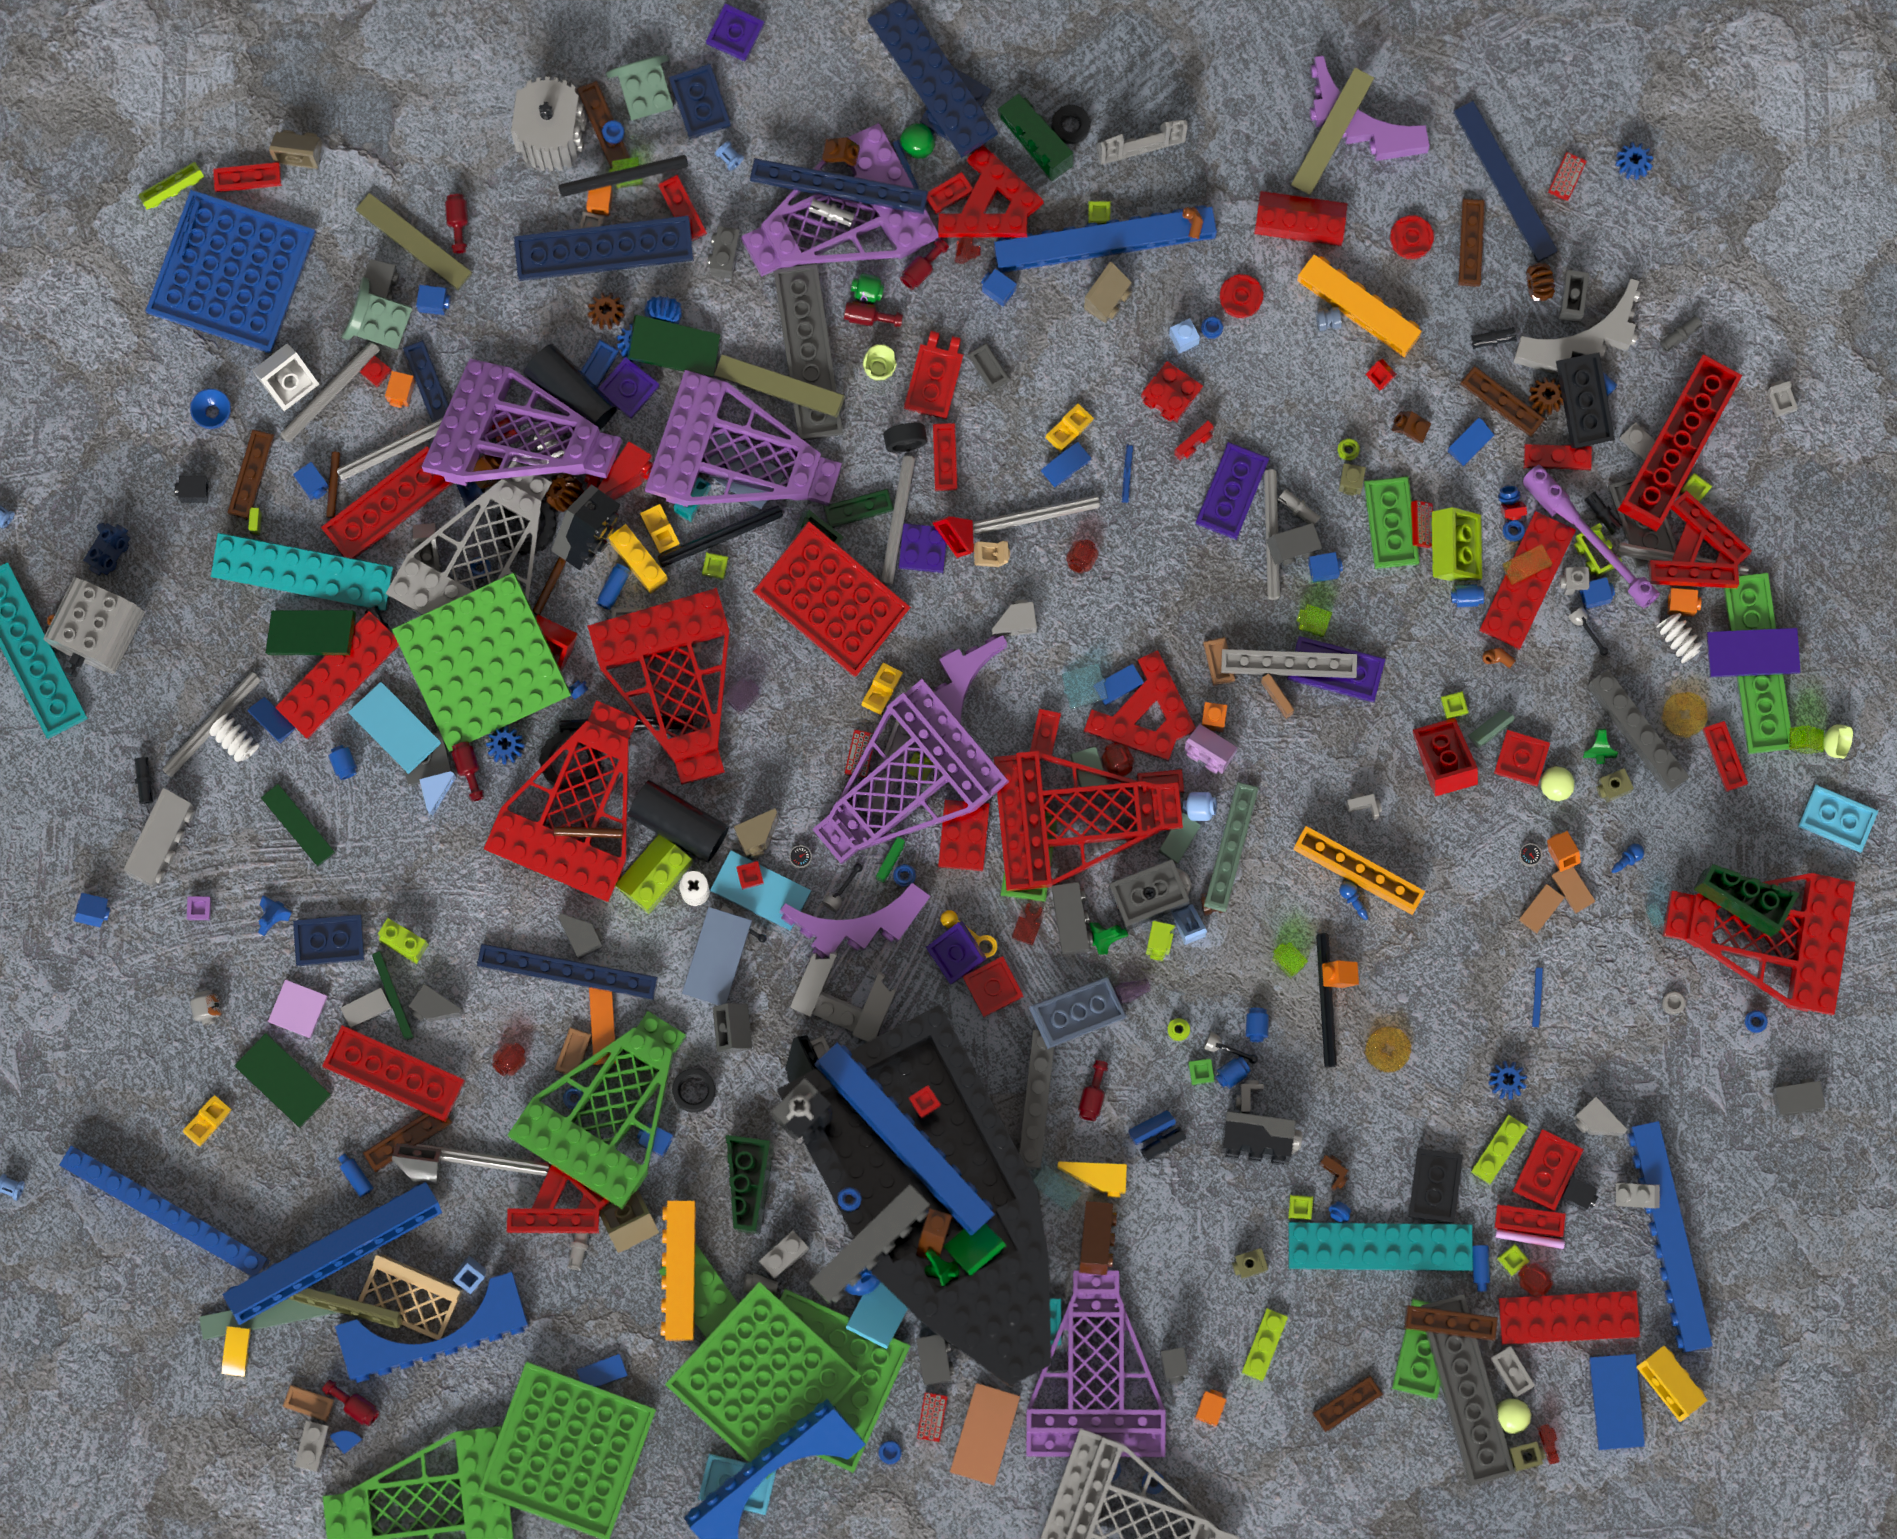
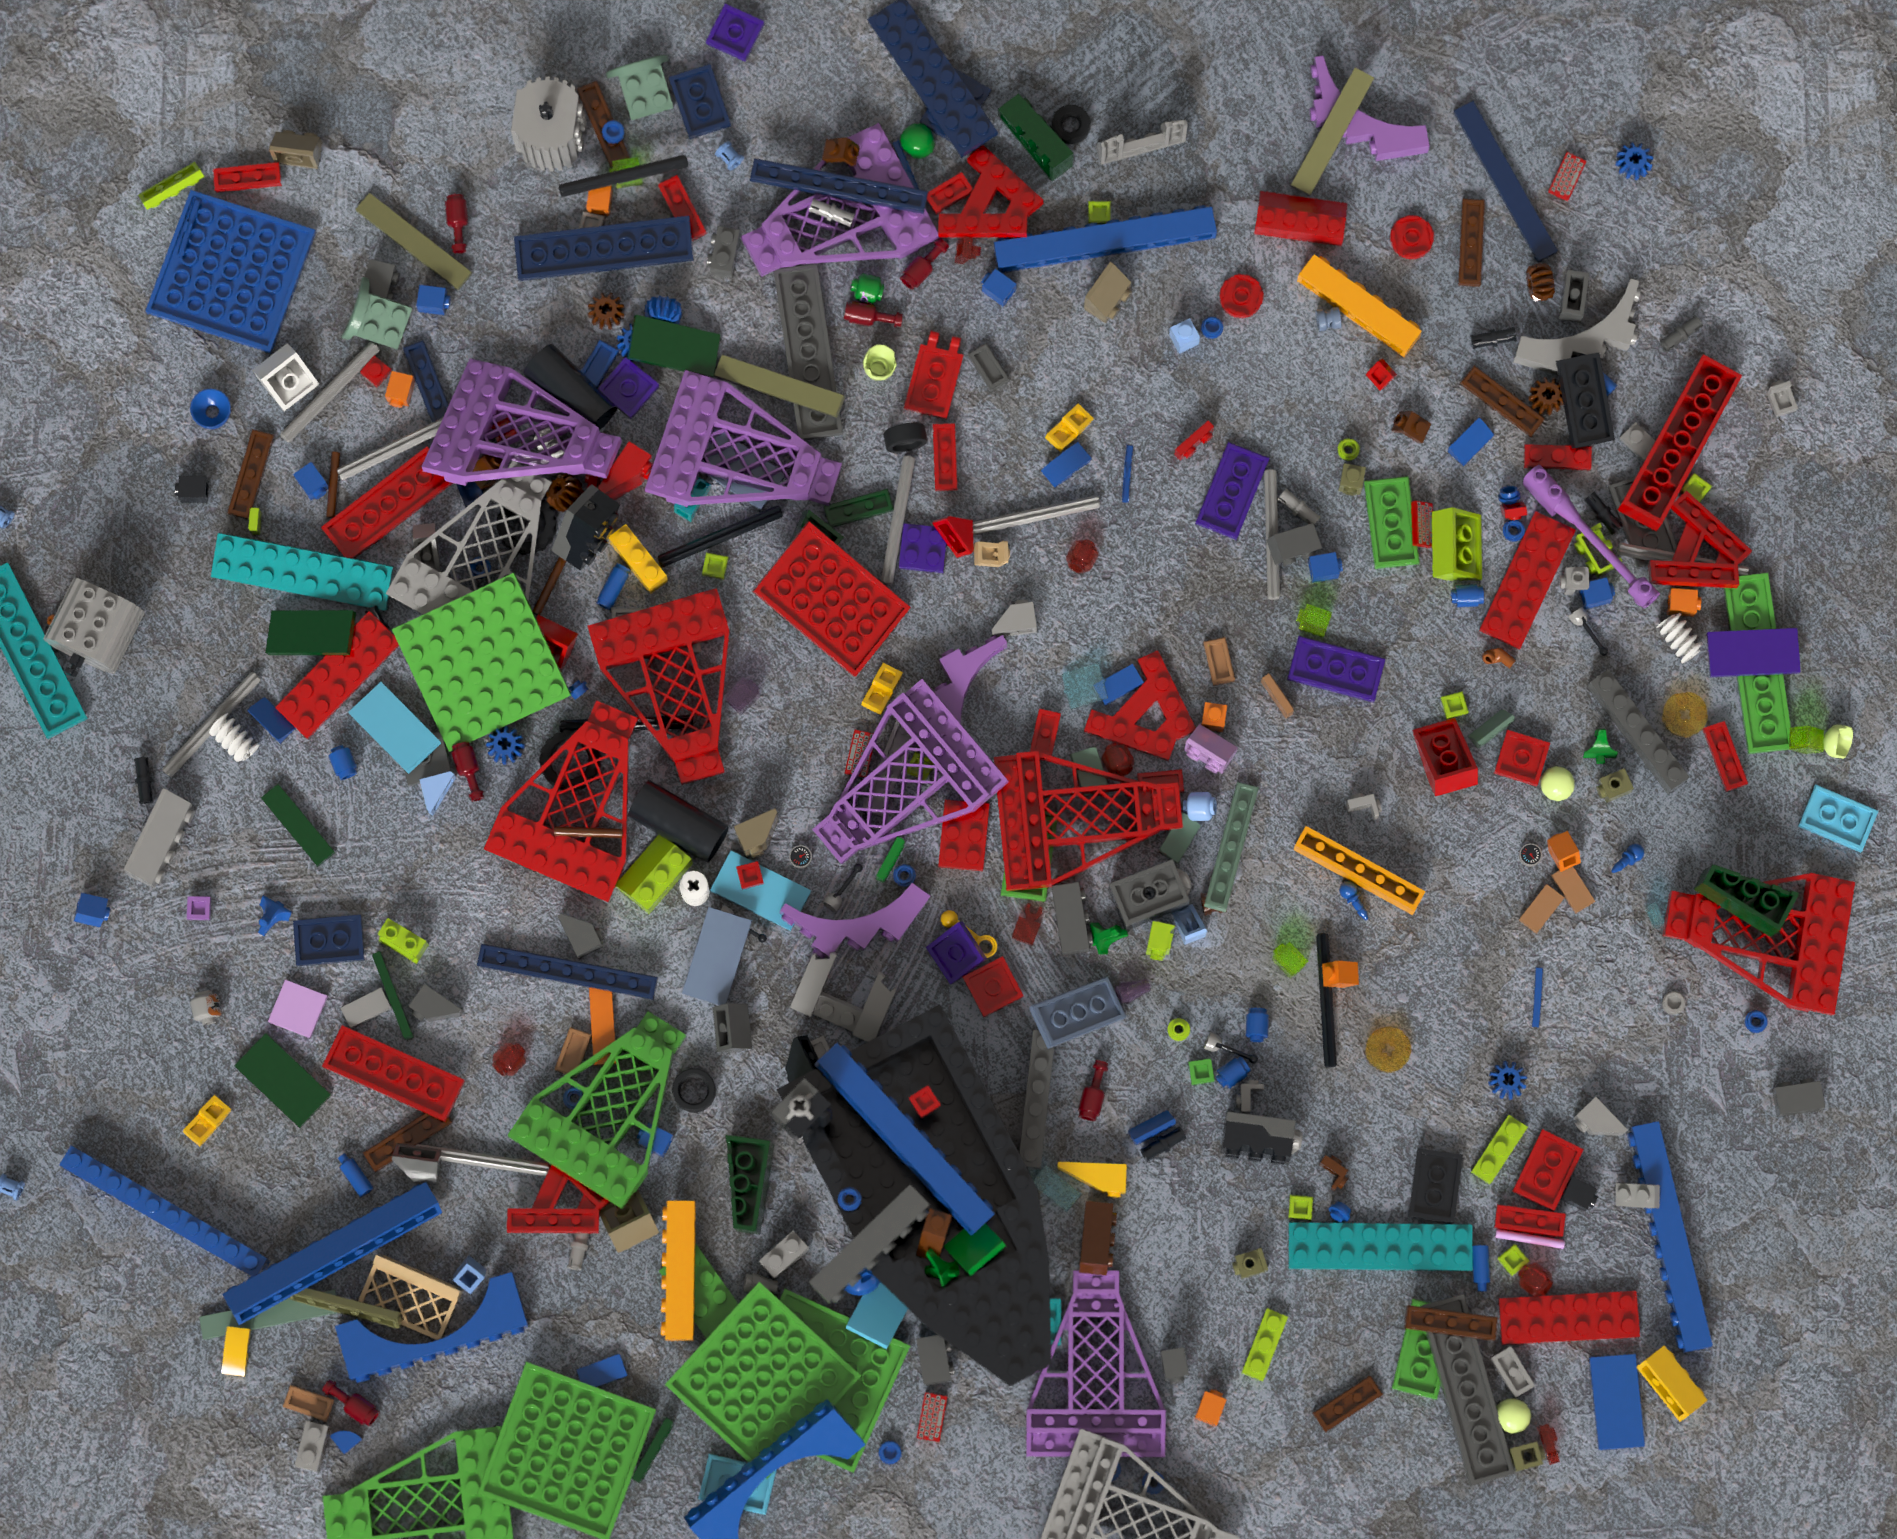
dark blue brick [83,523,131,576] -> none
yellow slope [640,504,680,553] -> none
nougat tile [950,1383,1020,1486] -> none
red plate [1141,361,1203,423] -> none
dark orange arm [1182,207,1203,239] -> none
light grey plate [1221,649,1357,678] -> none
tile [1502,544,1552,585] -> none
none -> dark green tile [631,1418,674,1484]

